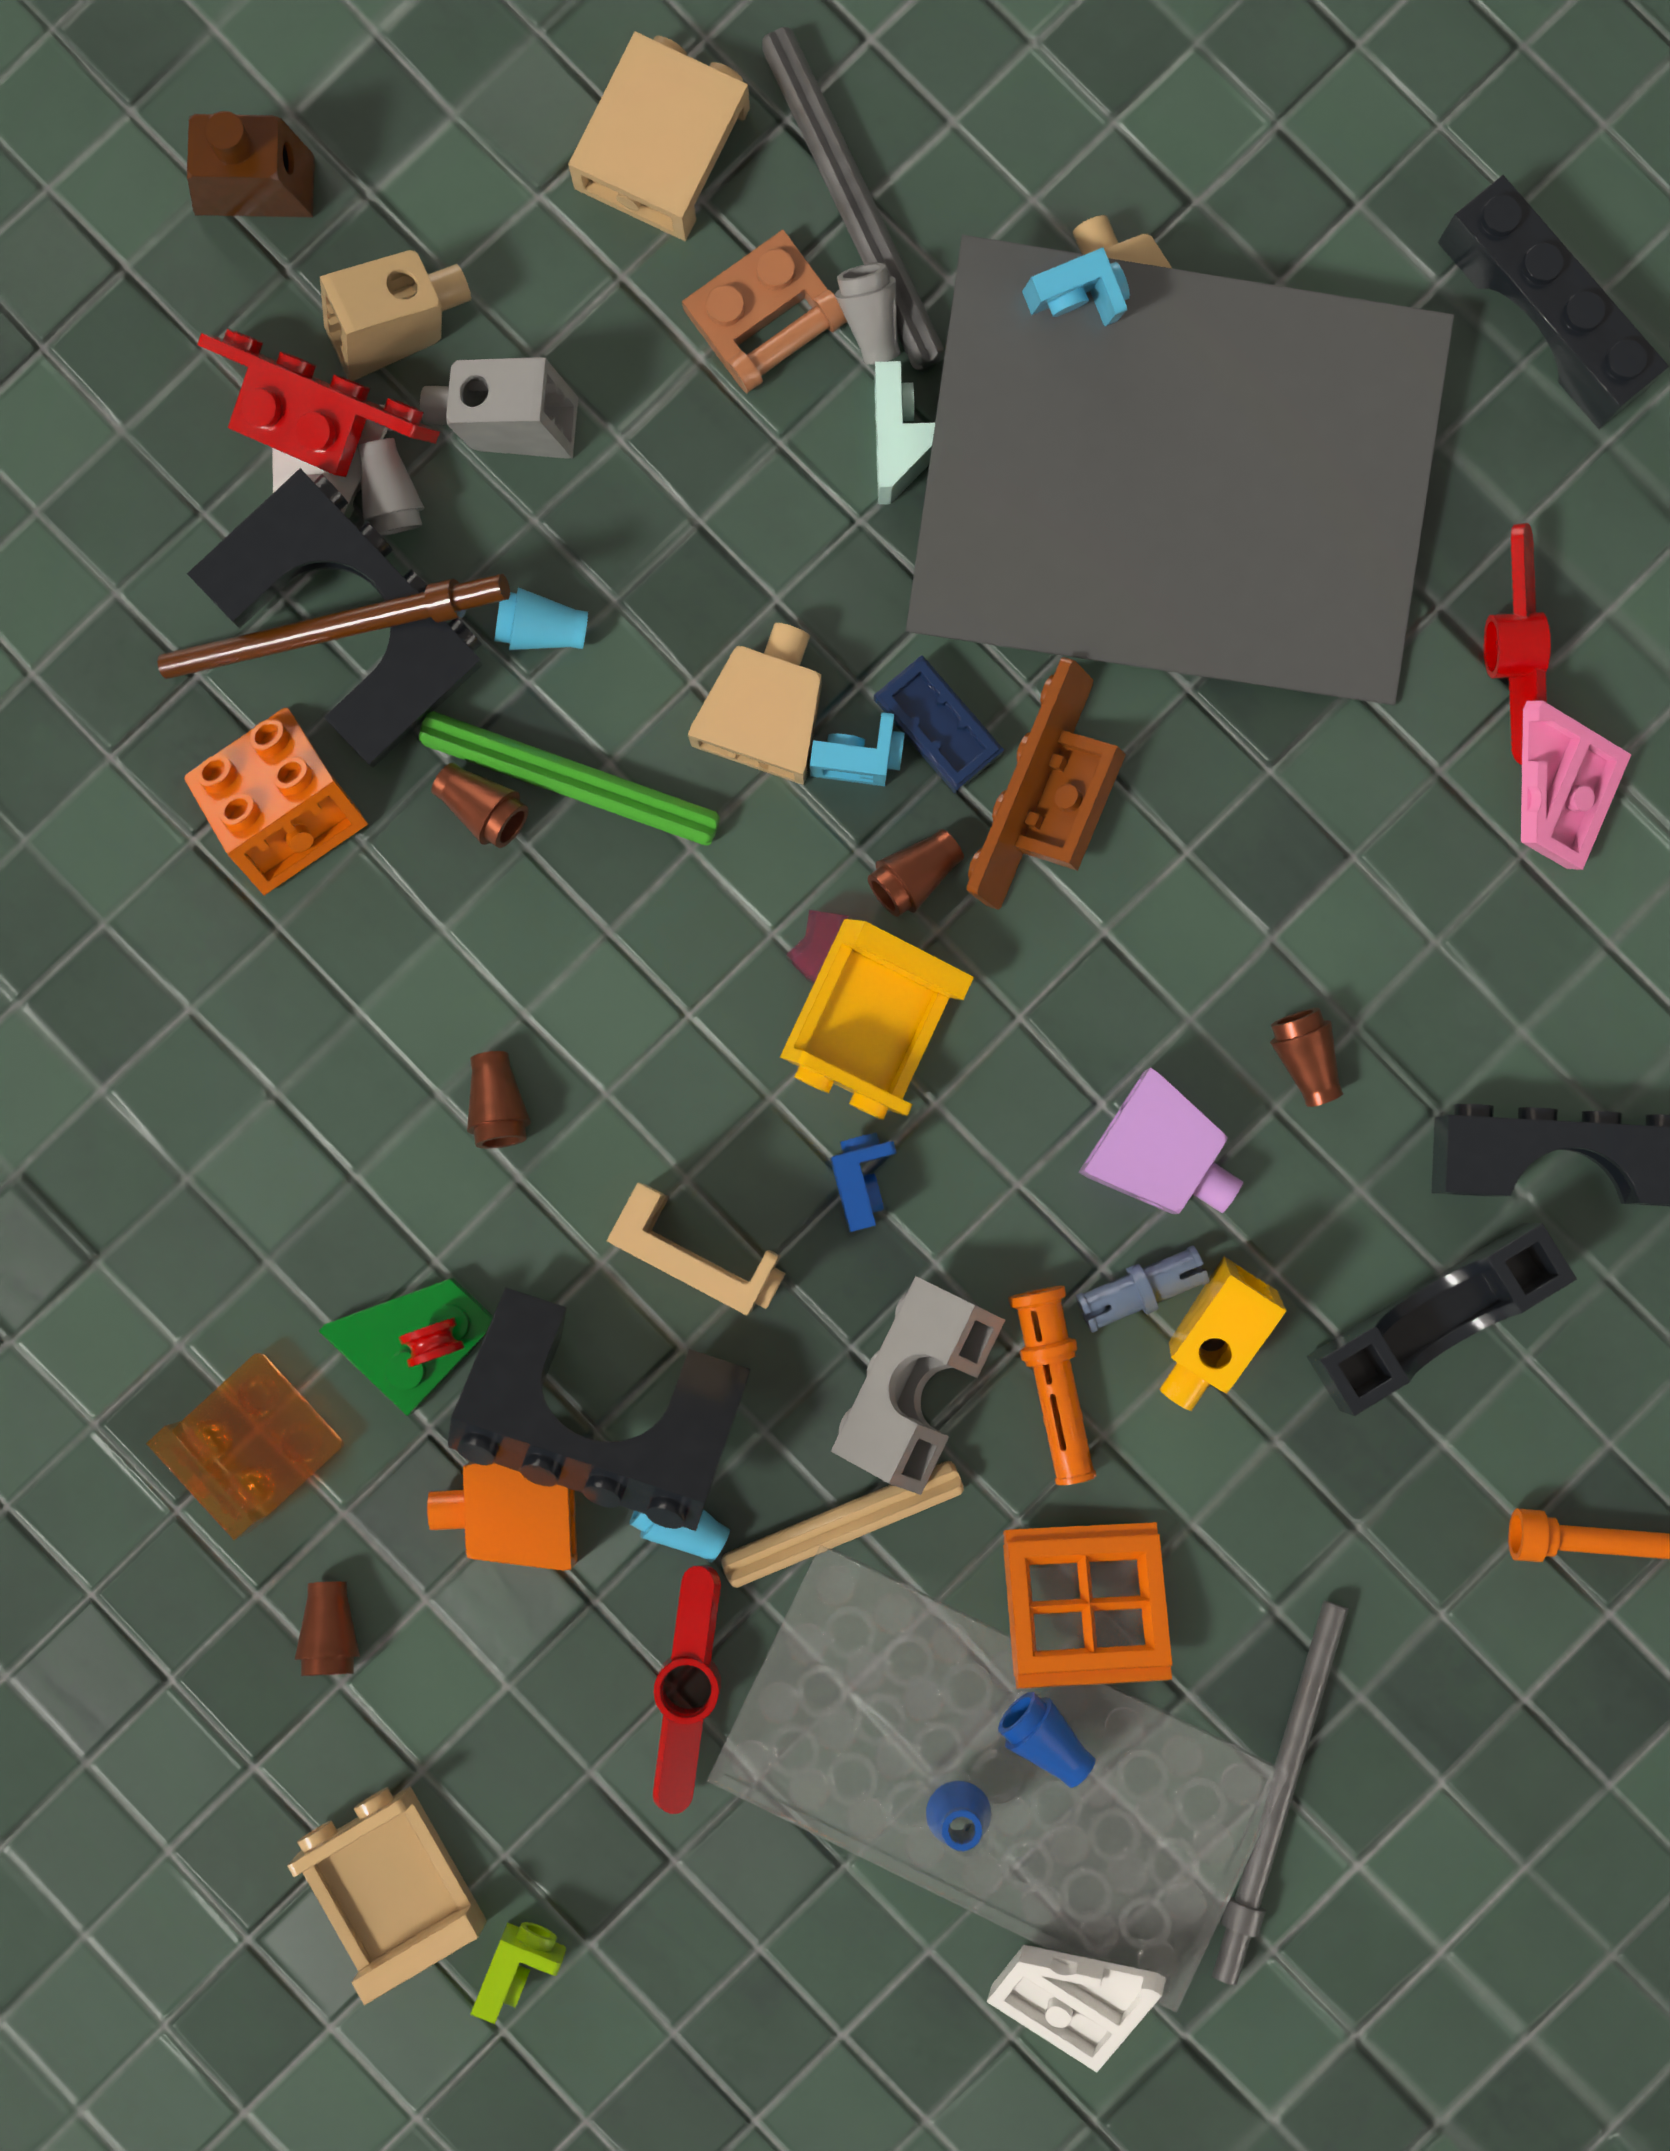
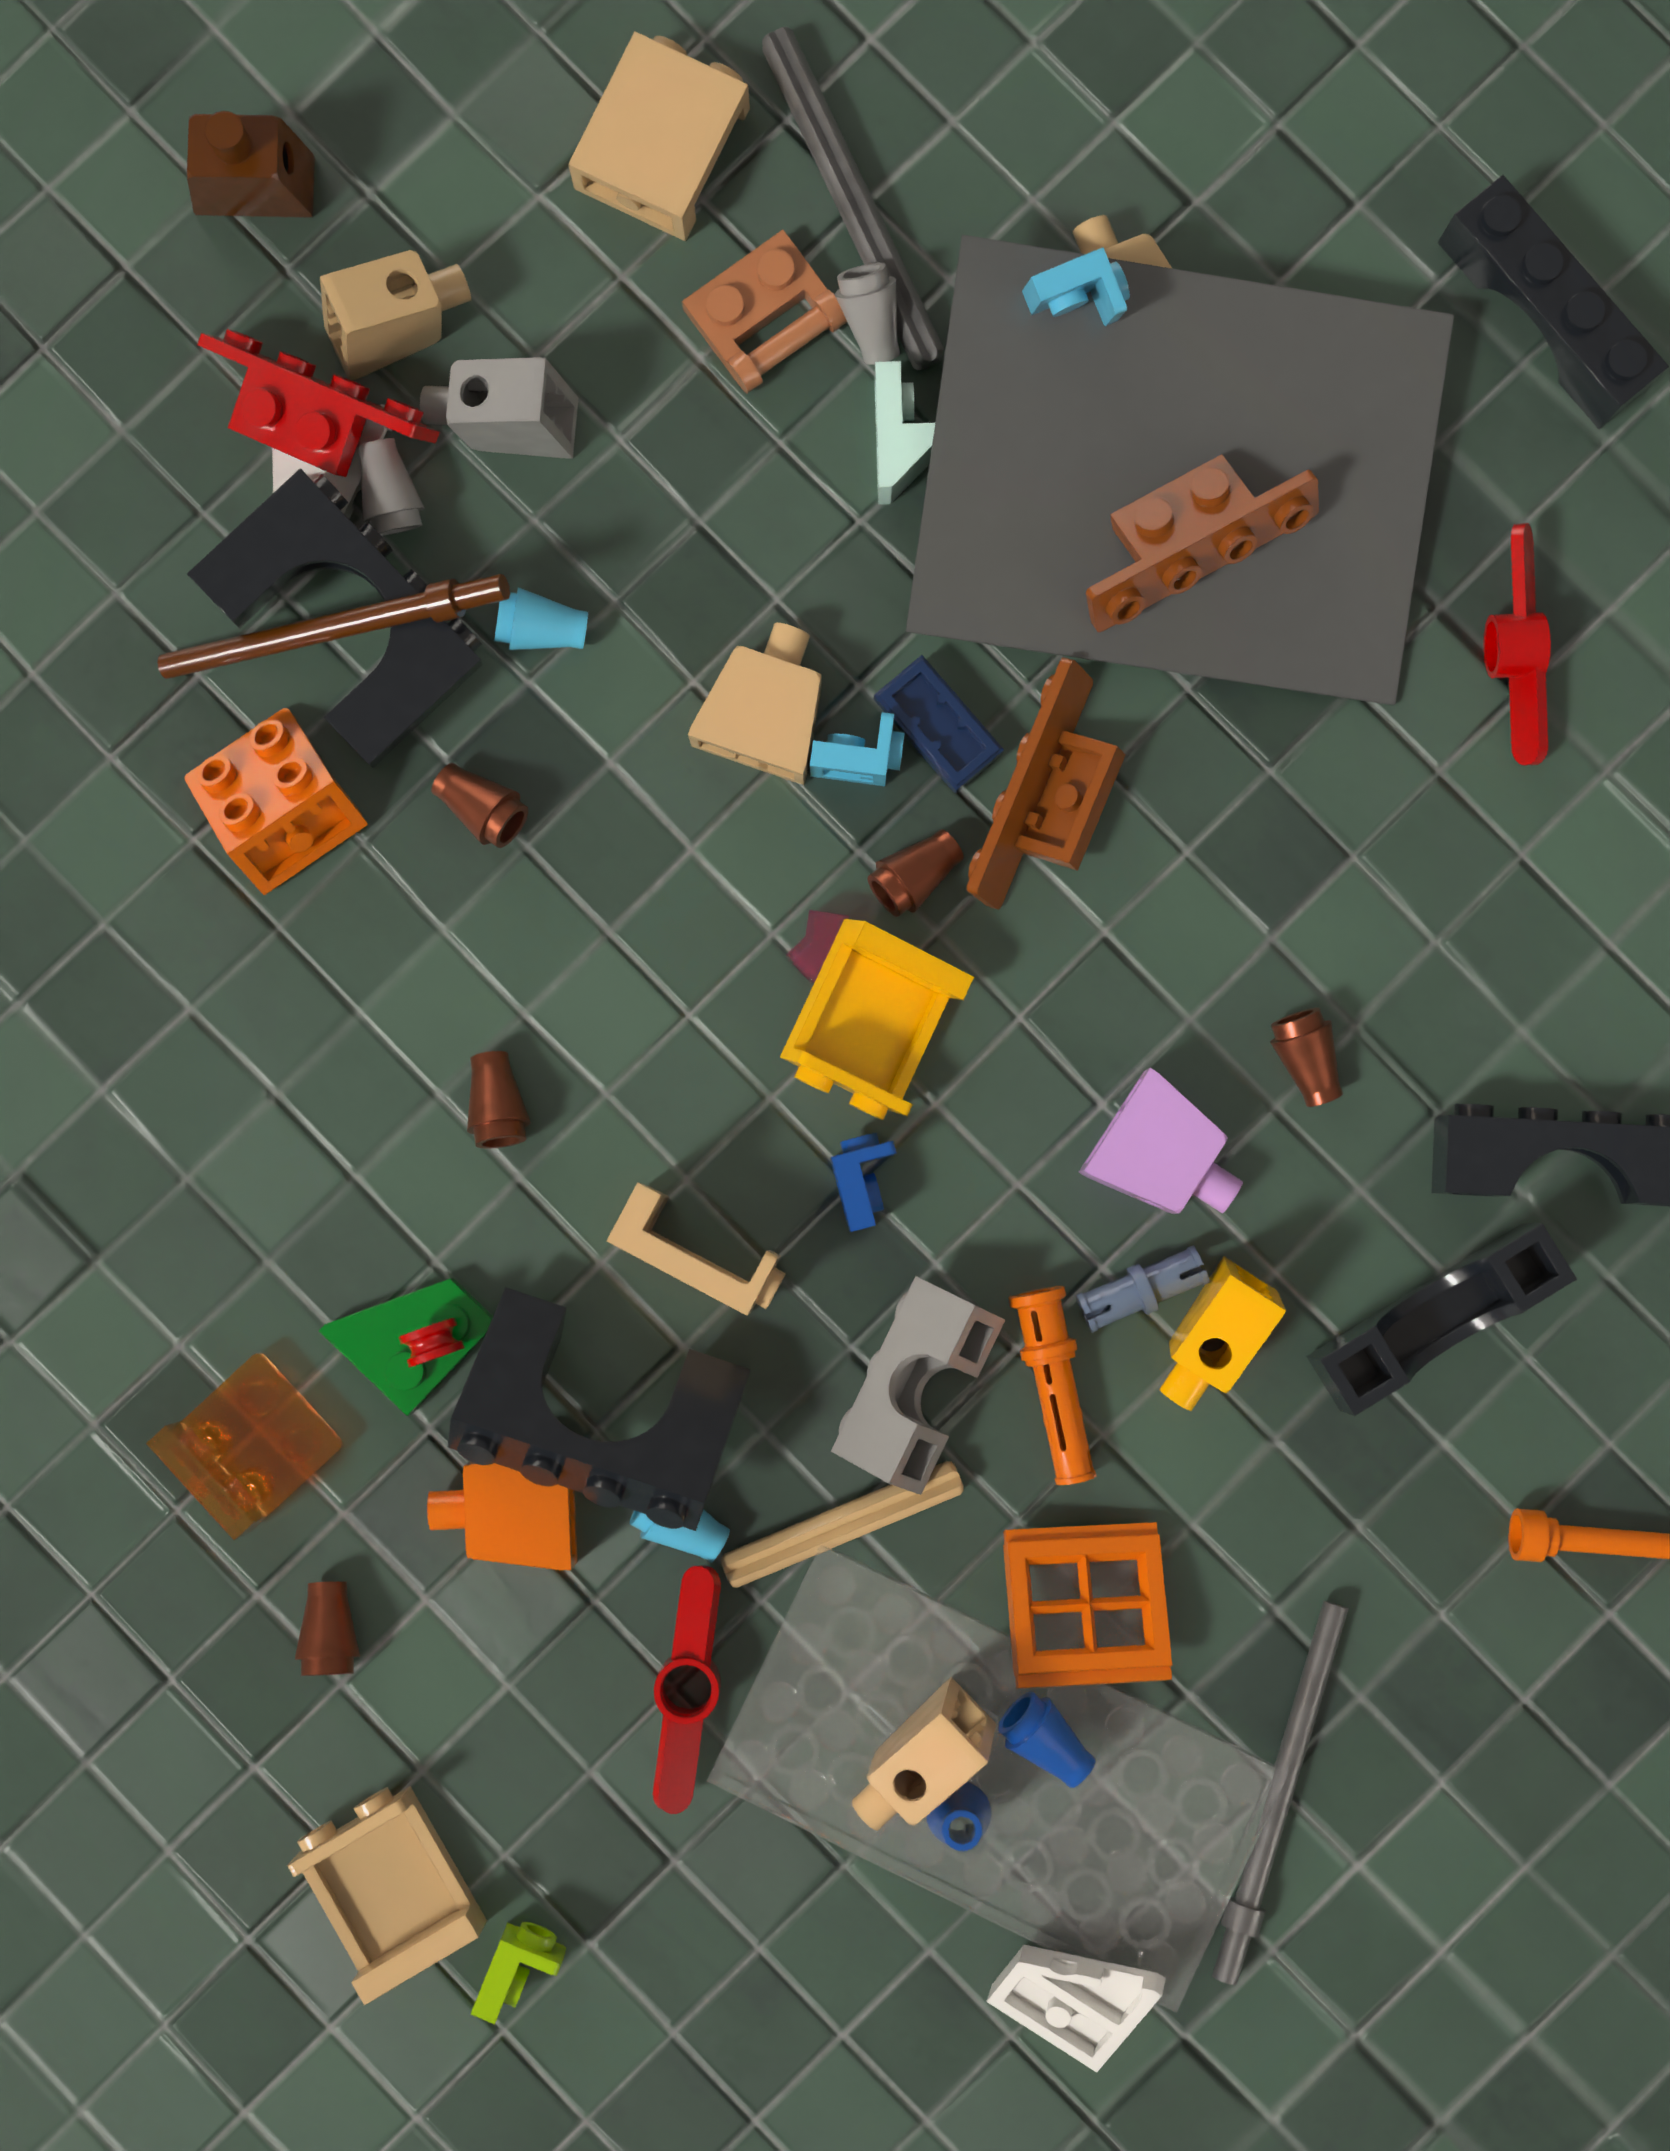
bright green axle [419,711,720,845] -> none
bright pink wing [1521,700,1632,870] -> none
none -> tan torso [852,1677,996,1831]
none -> dark orange bracket [1086,454,1319,632]

